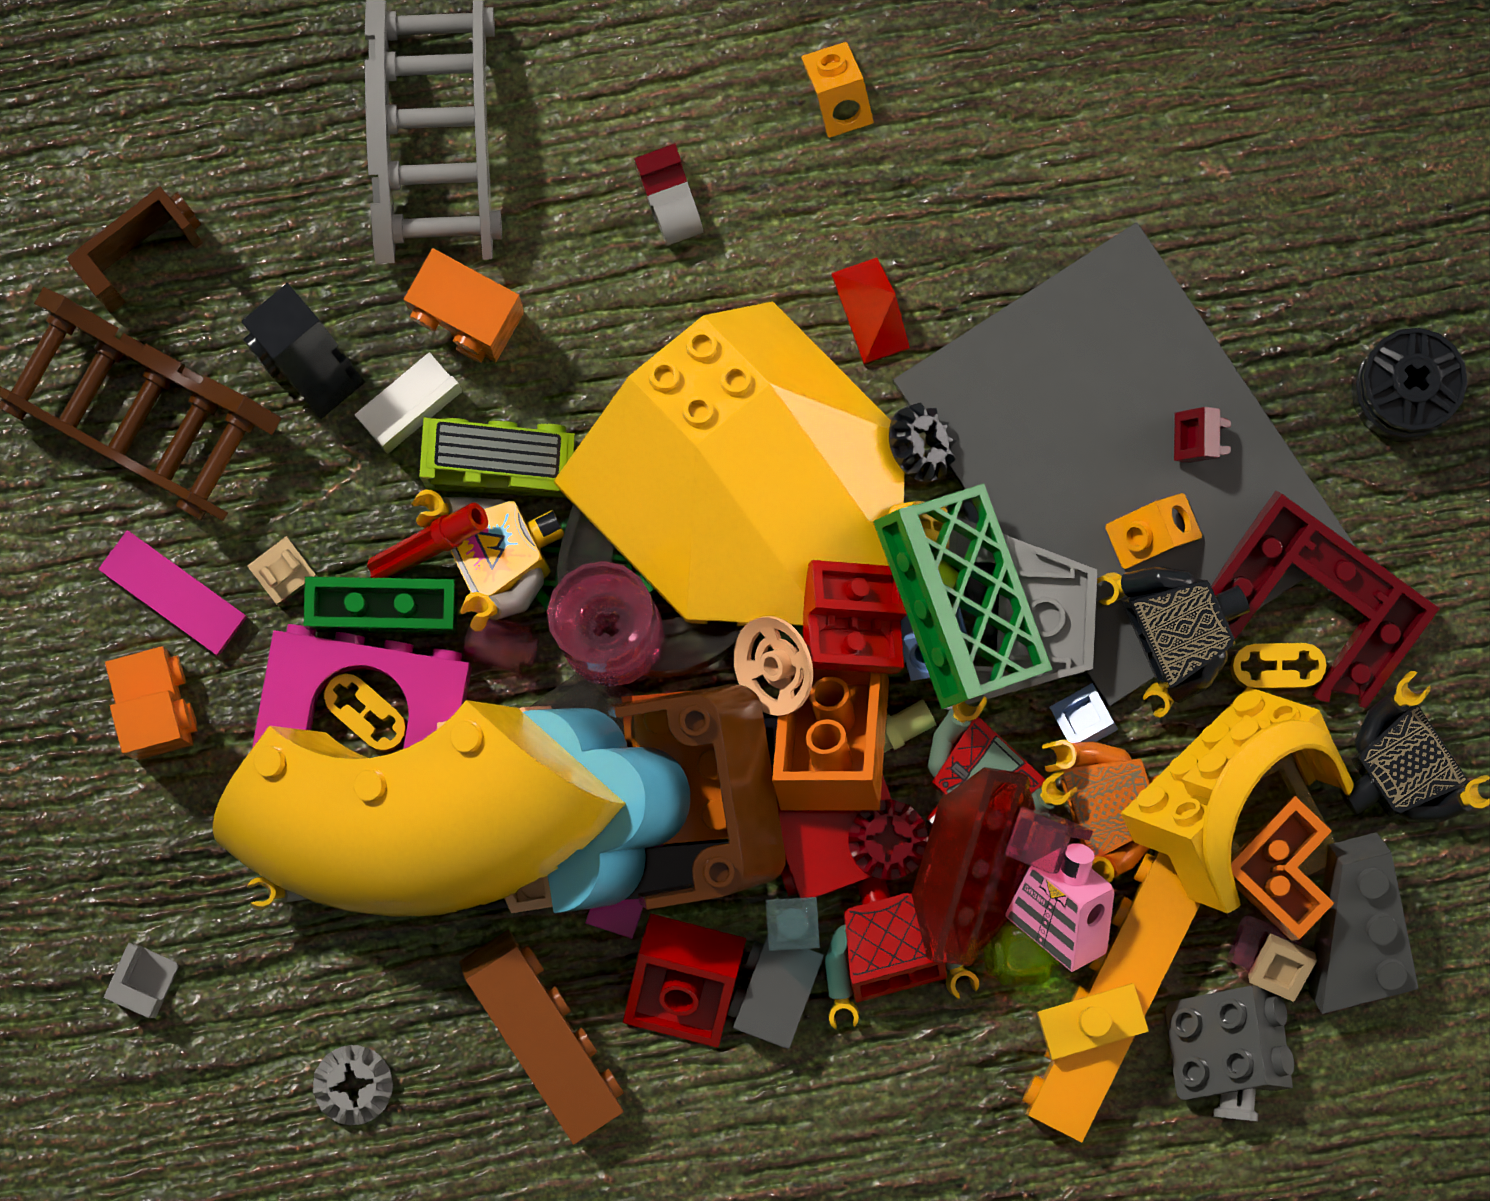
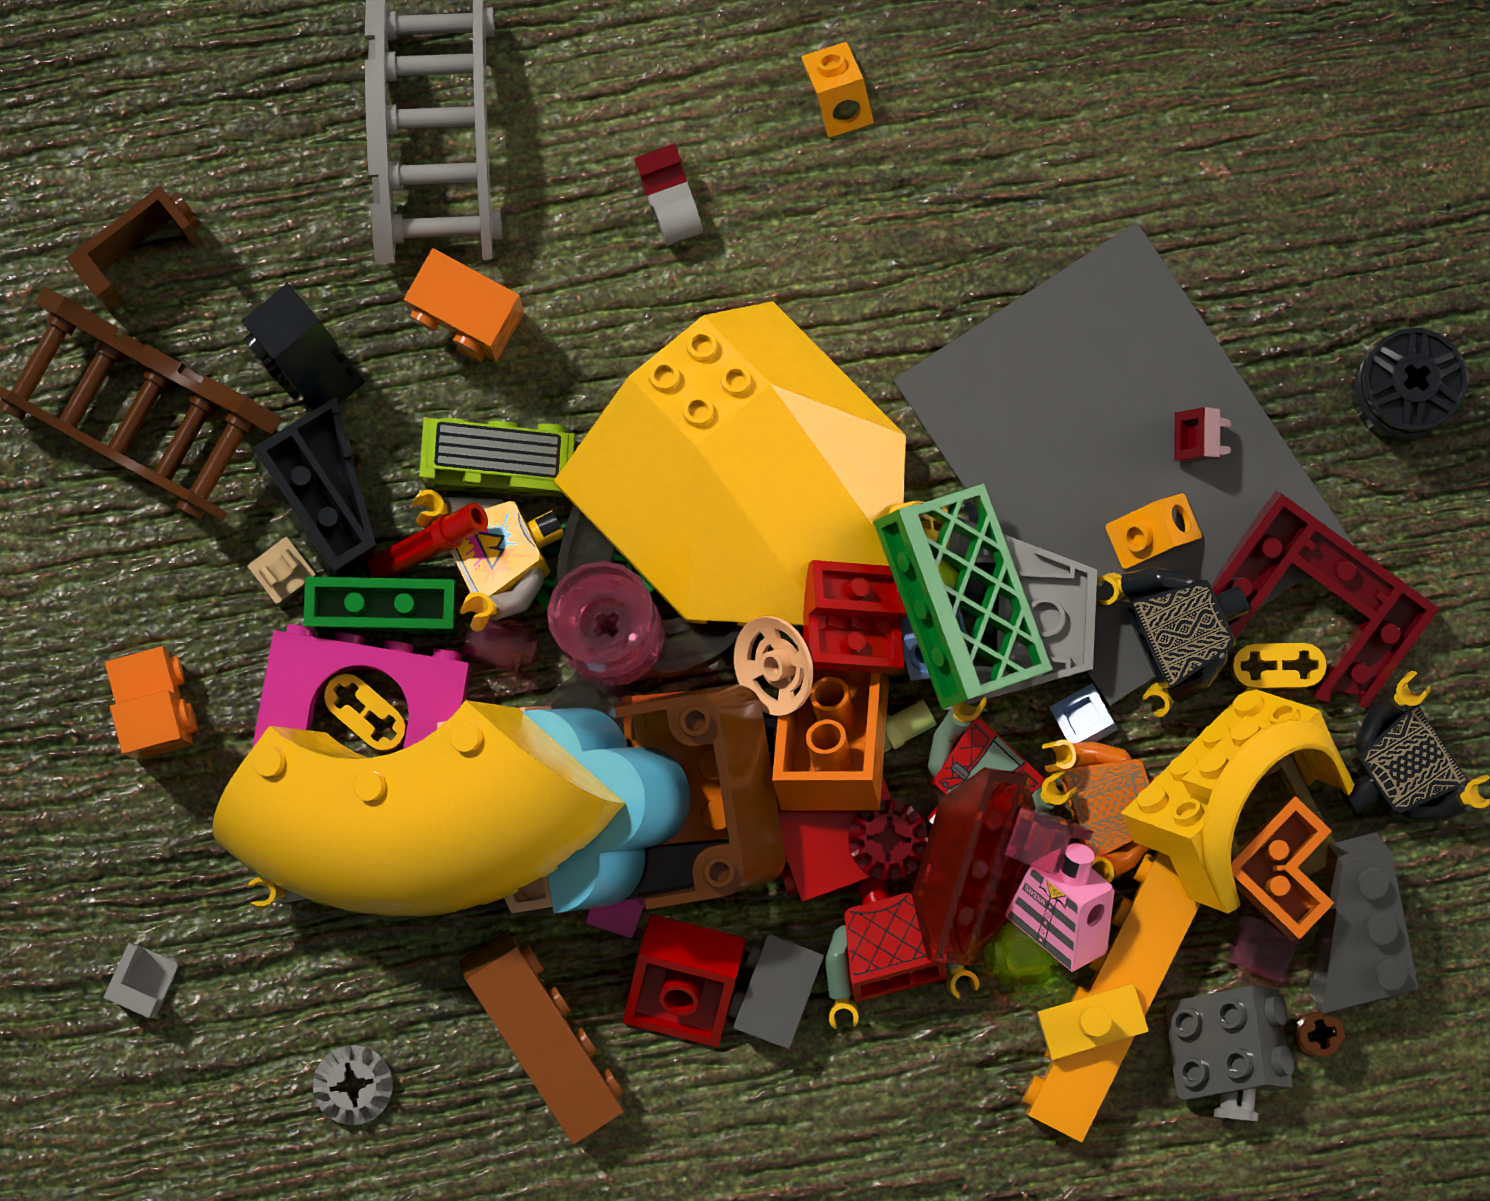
dark pink tile [98,530,247,657] -> none
white panel [354,352,462,454] -> none
clear light blue brick [765,897,820,952] -> none
red slope [831,257,910,365] -> none
black gear [889,402,956,482] -> none
tan tile [1248,933,1317,1002] -> none
none -> black wedge [251,397,376,577]
none -> reddish brown bush [1293,1012,1345,1057]

